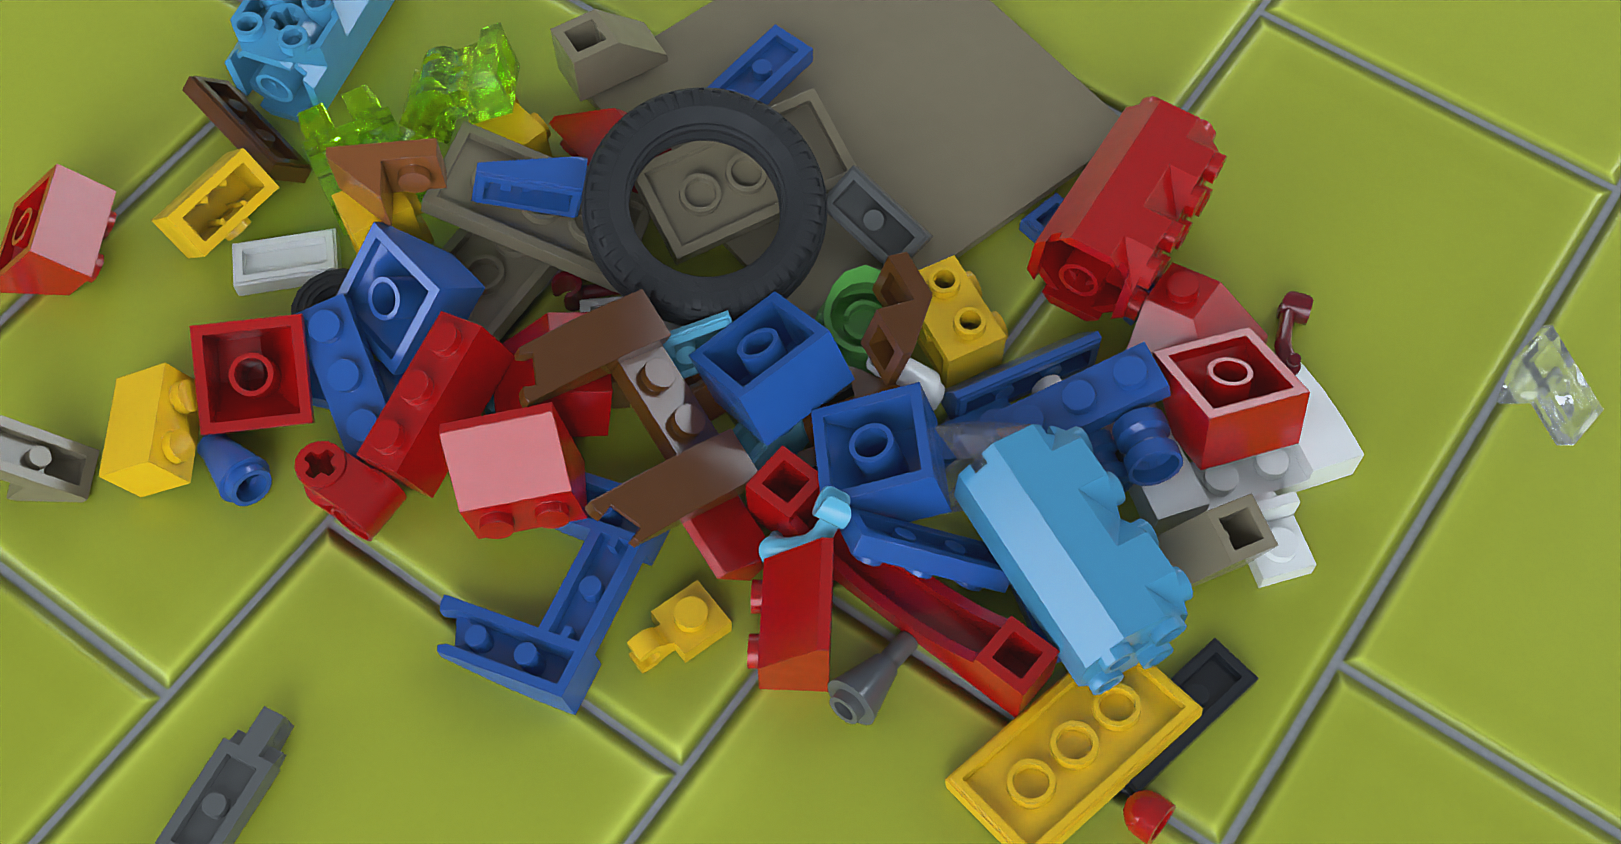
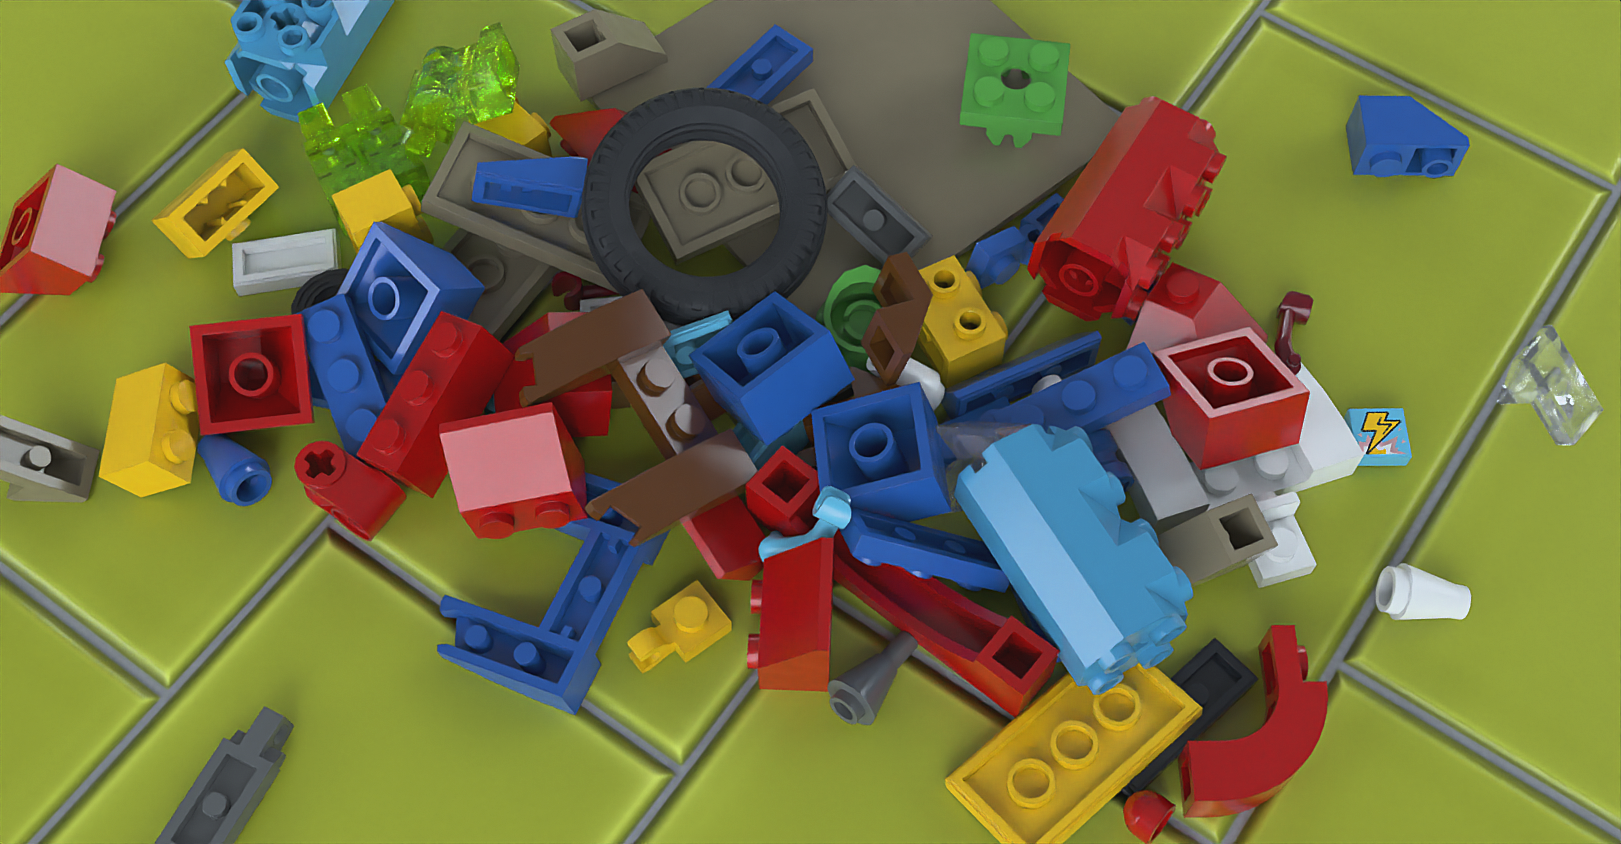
reddish brown tile [182,76,312,183] -> none
dark orange slope [326,138,447,226] -> none
blue wheel [1112,407,1183,486] -> none
none -> bright green piece [959,33,1070,148]
none -> blue plate [965,224,1038,289]
none -> red arch [1178,625,1328,818]
none -> tile [1344,408,1412,466]
none -> blue slope [1346,95,1470,178]
none -> white cone [1376,563,1471,620]

